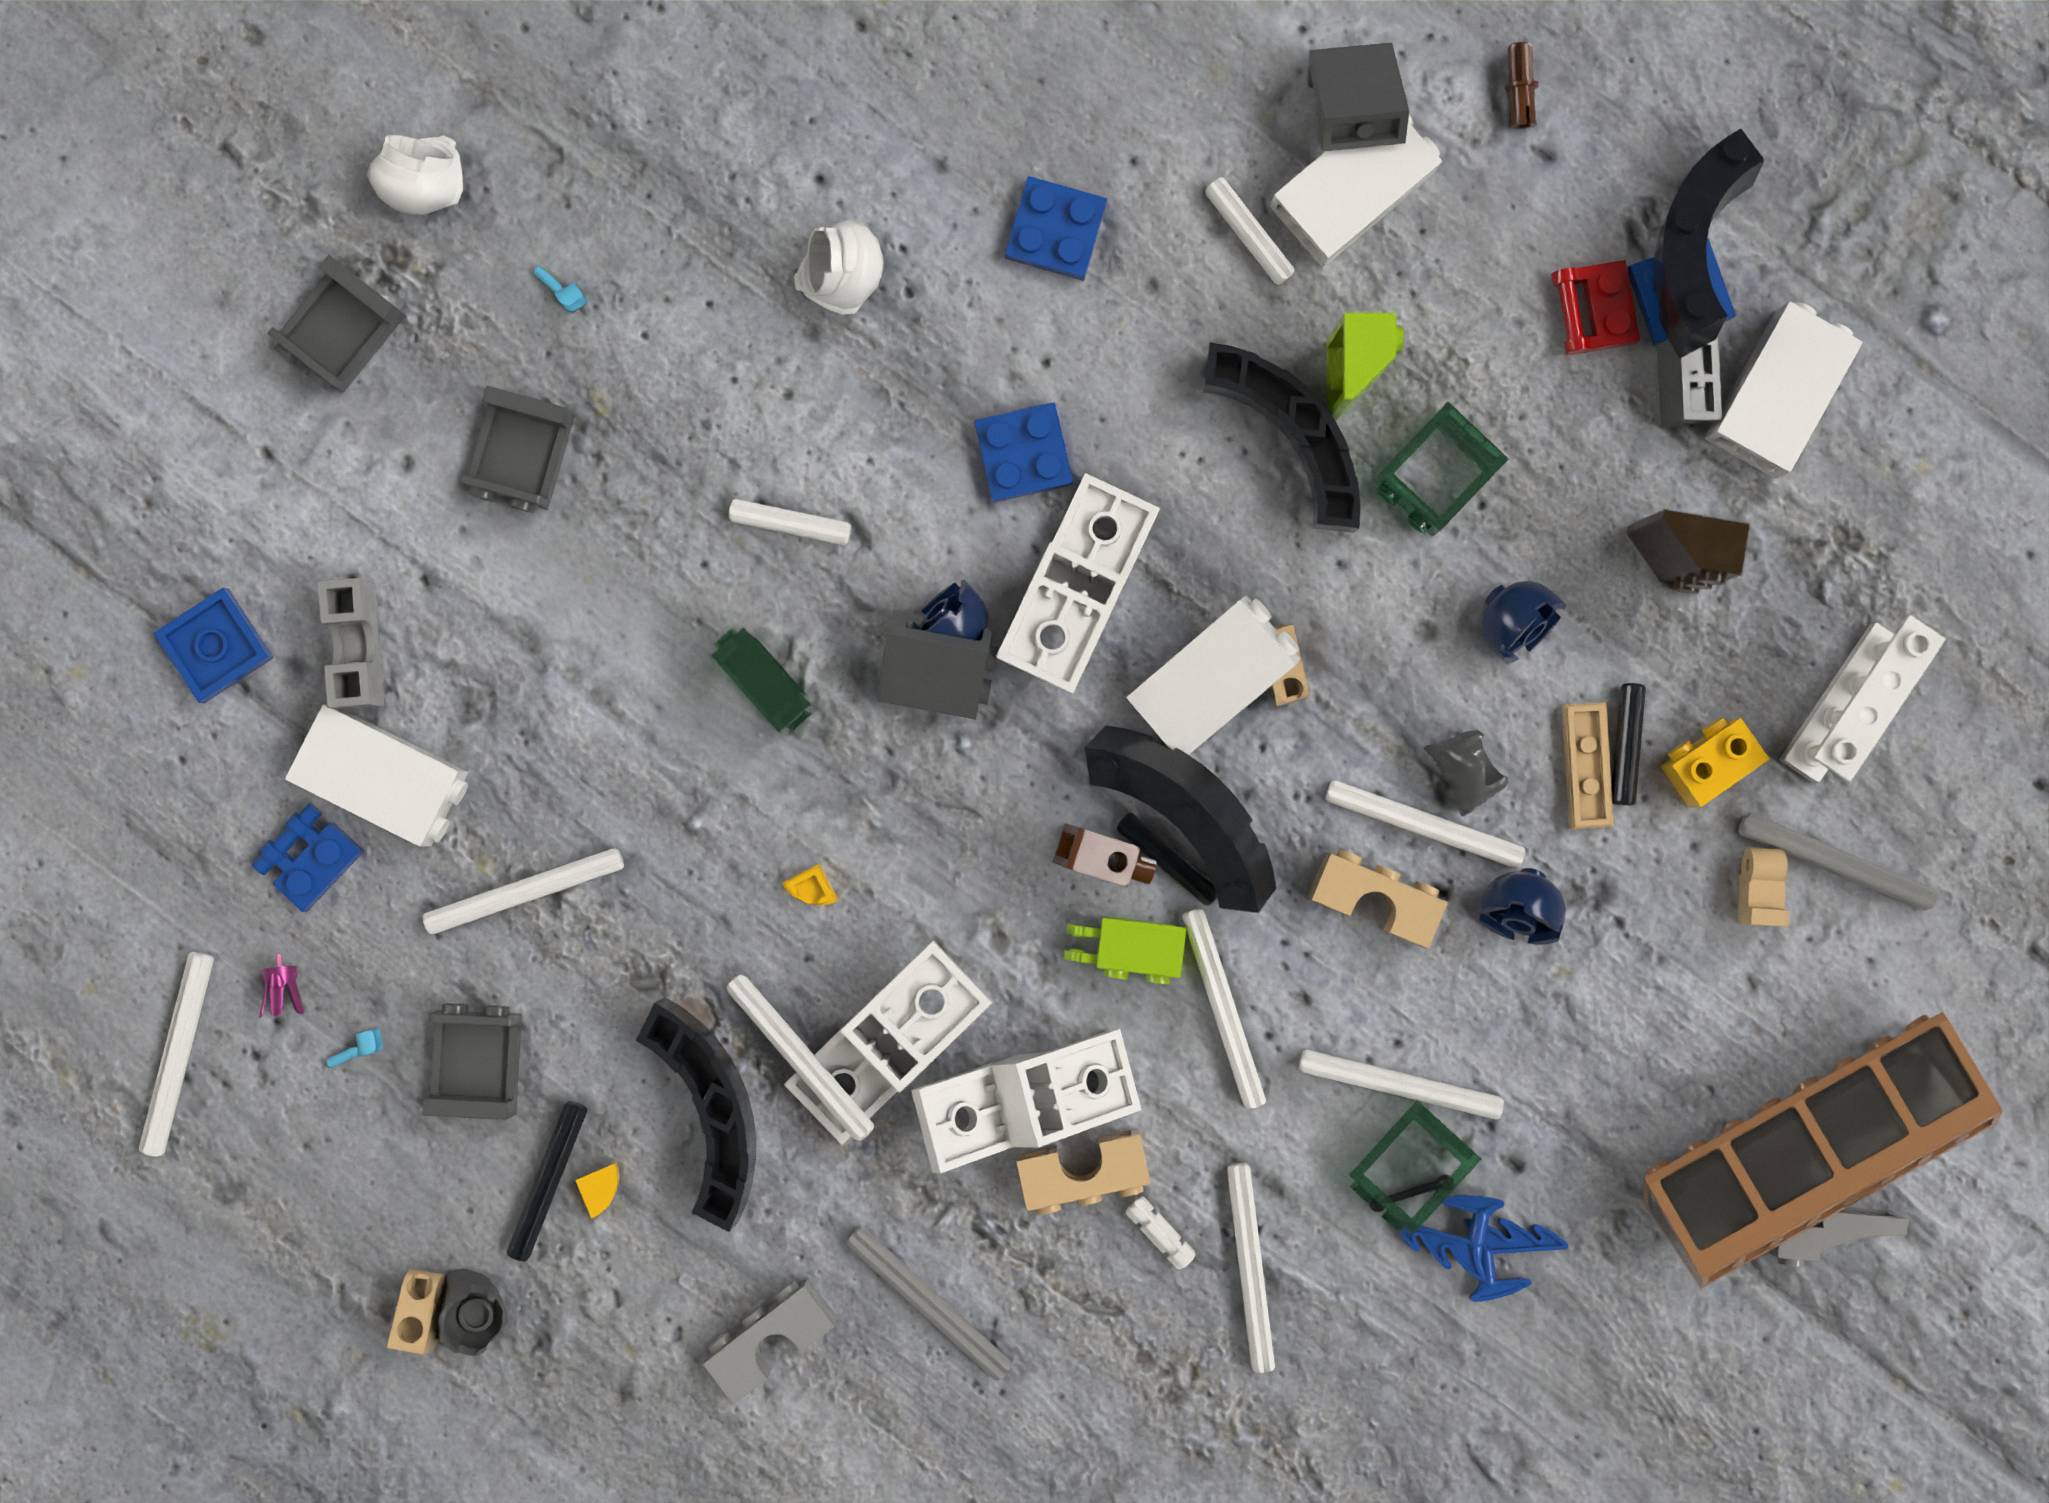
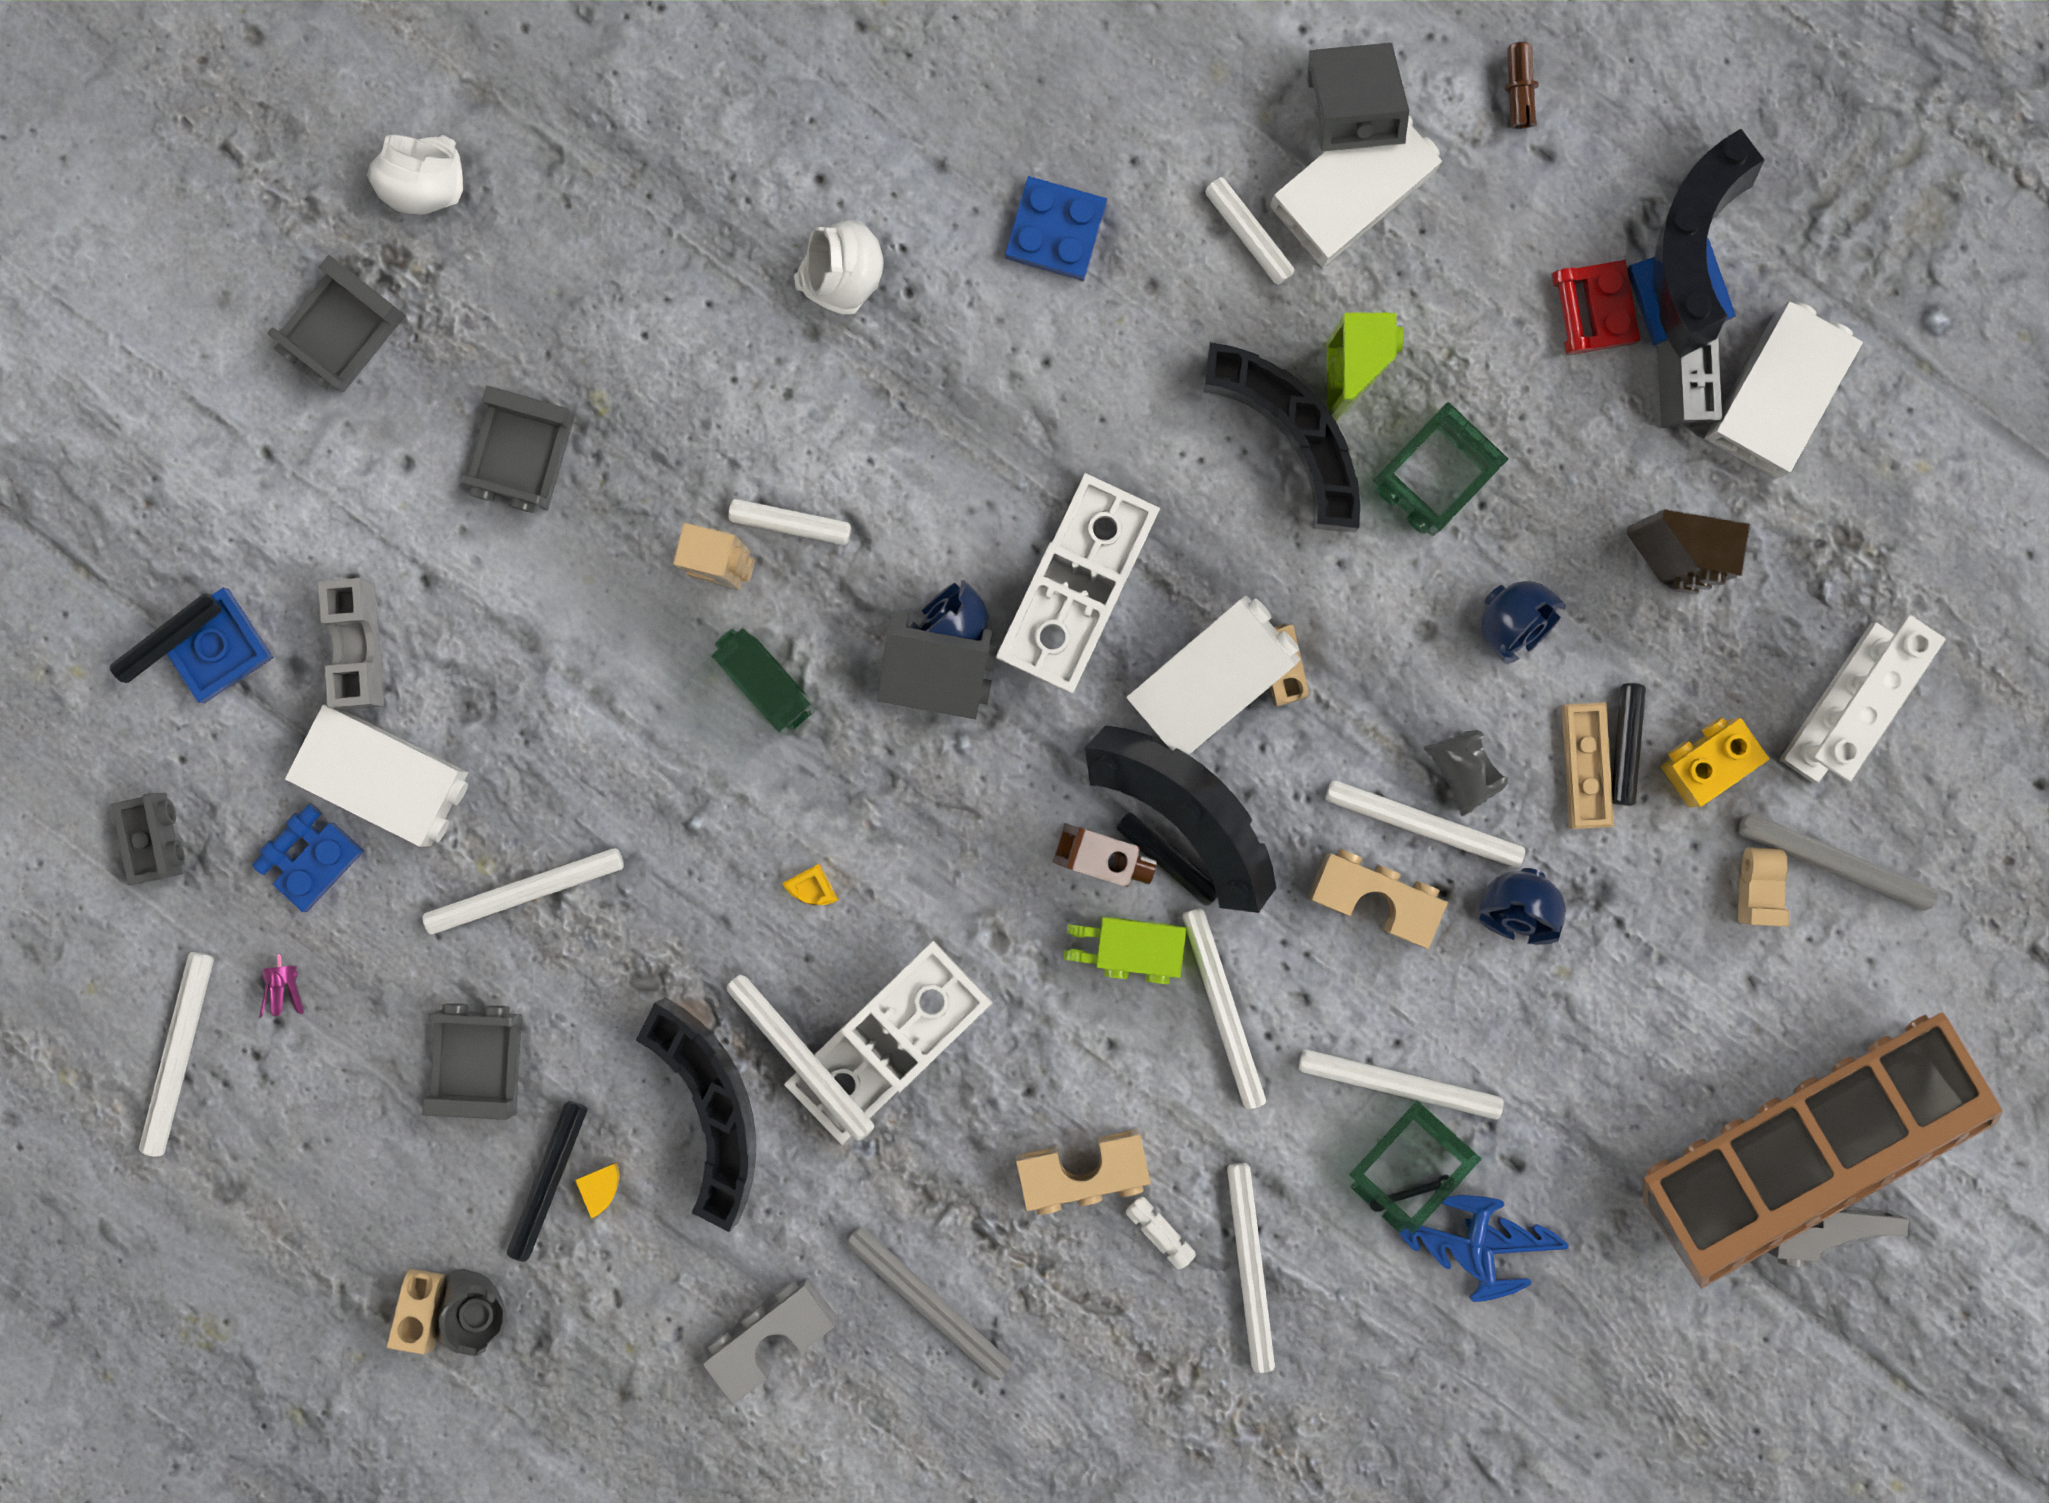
medium azure hand [326,1029,383,1068] -> none
medium azure hand [534,266,587,312] -> none
white bracket [911,1029,1141,1173] -> none
blue plate [974,402,1073,503] -> none
none -> black axle [109,593,222,683]
none -> dark grey bracket [111,793,185,885]
none -> tan arch [673,523,755,591]

